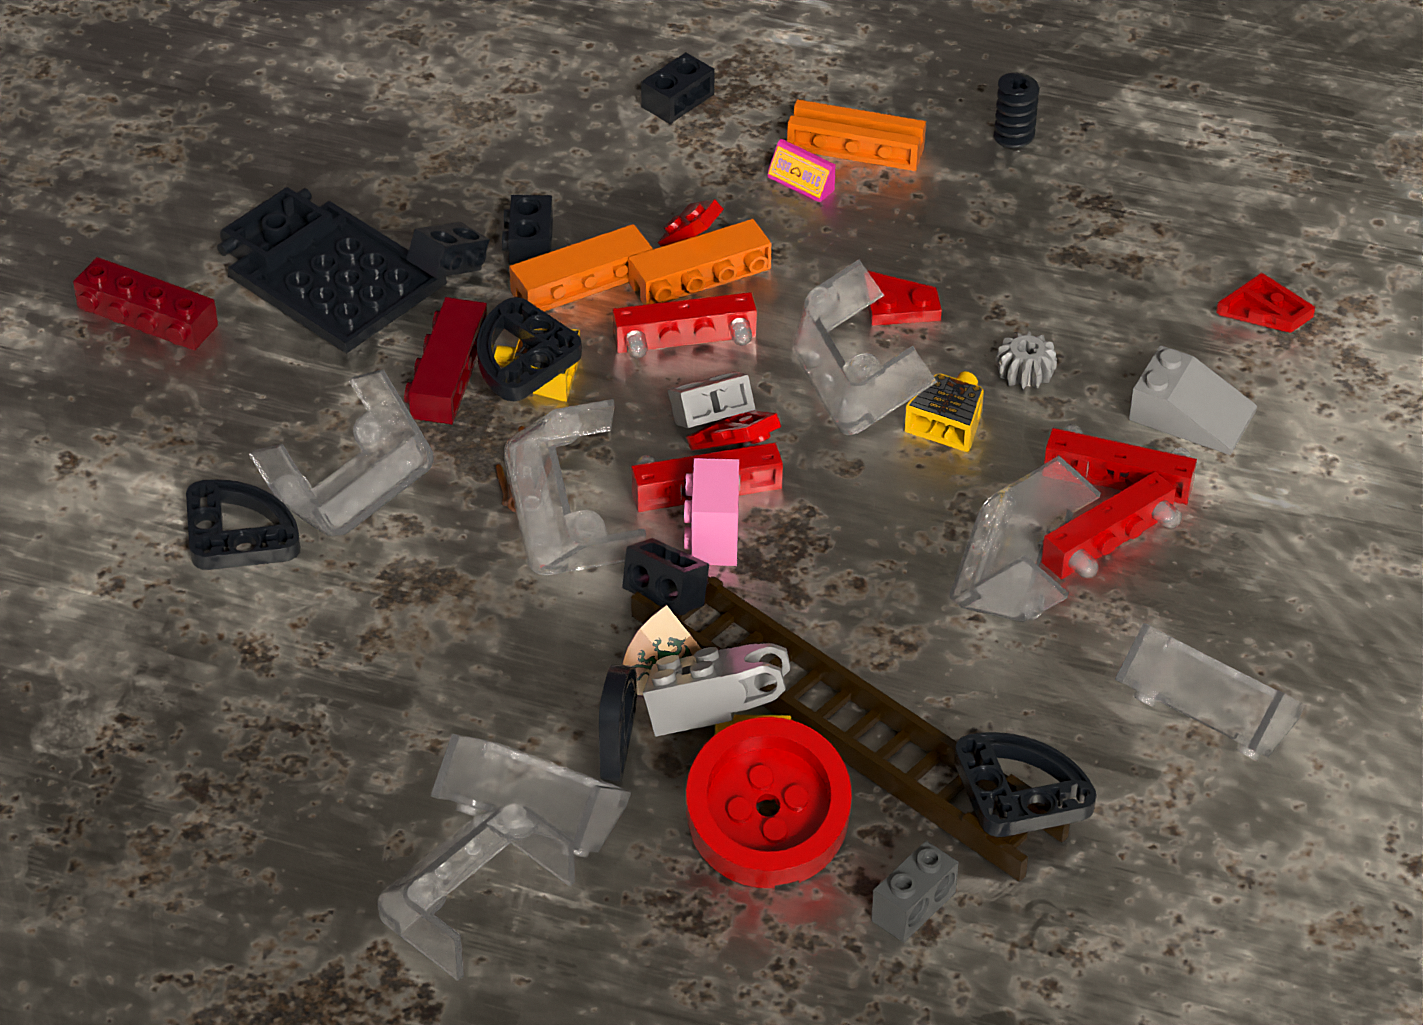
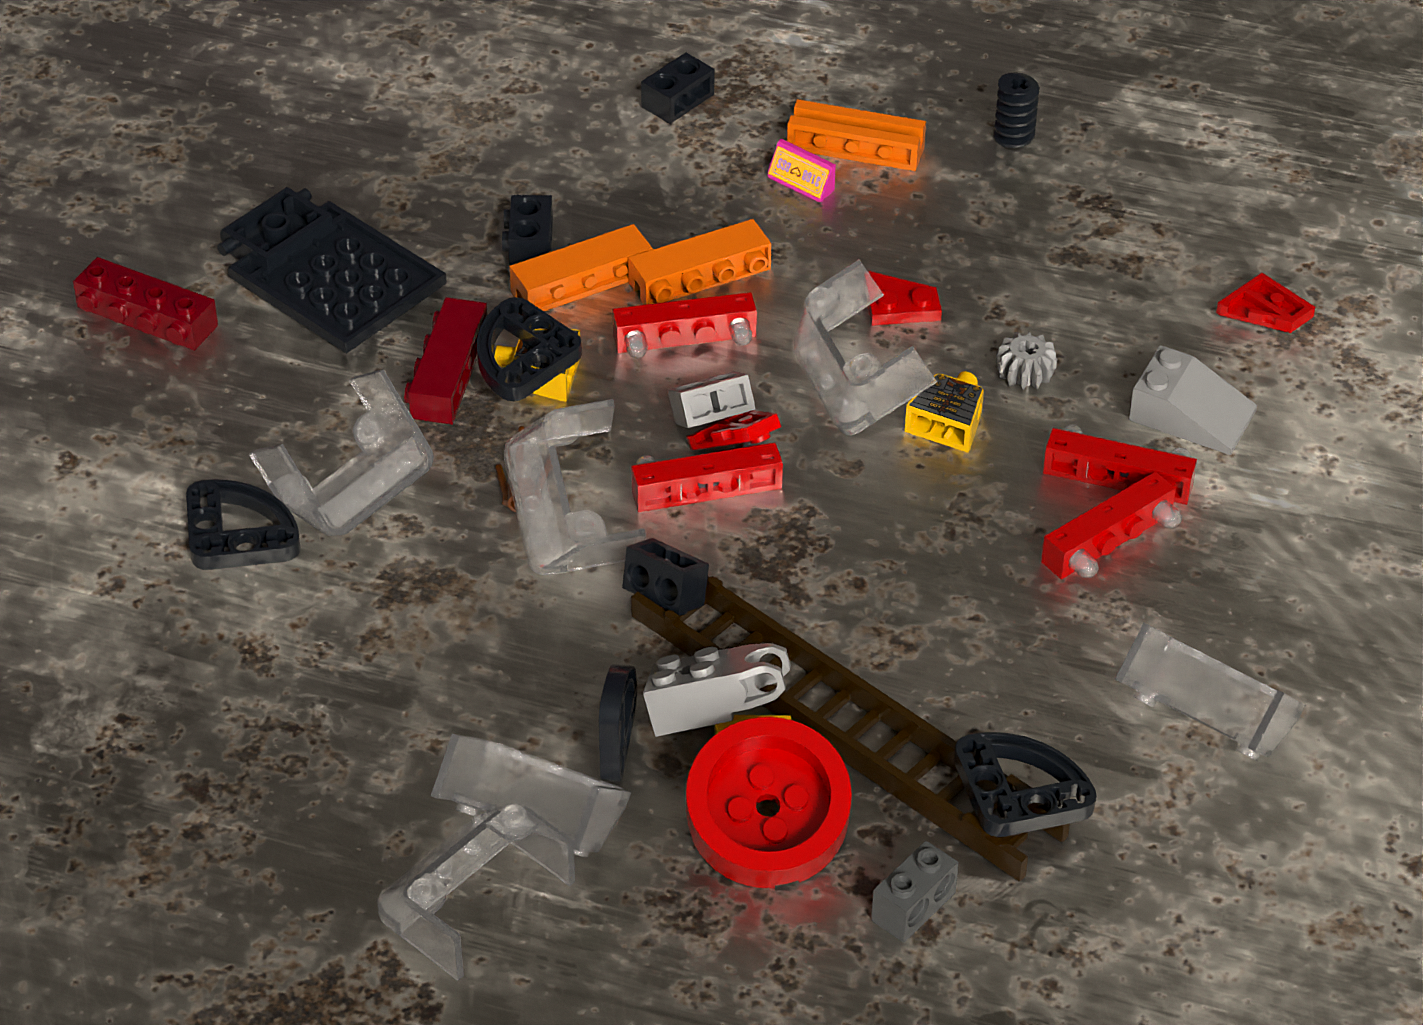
black brick [406,222,490,278] -> none
shield [622,605,702,696] -> none
red wing [657,199,724,247] -> none
bright pink brick [684,458,739,566] -> none
clear windscreen [949,456,1101,622] -> none

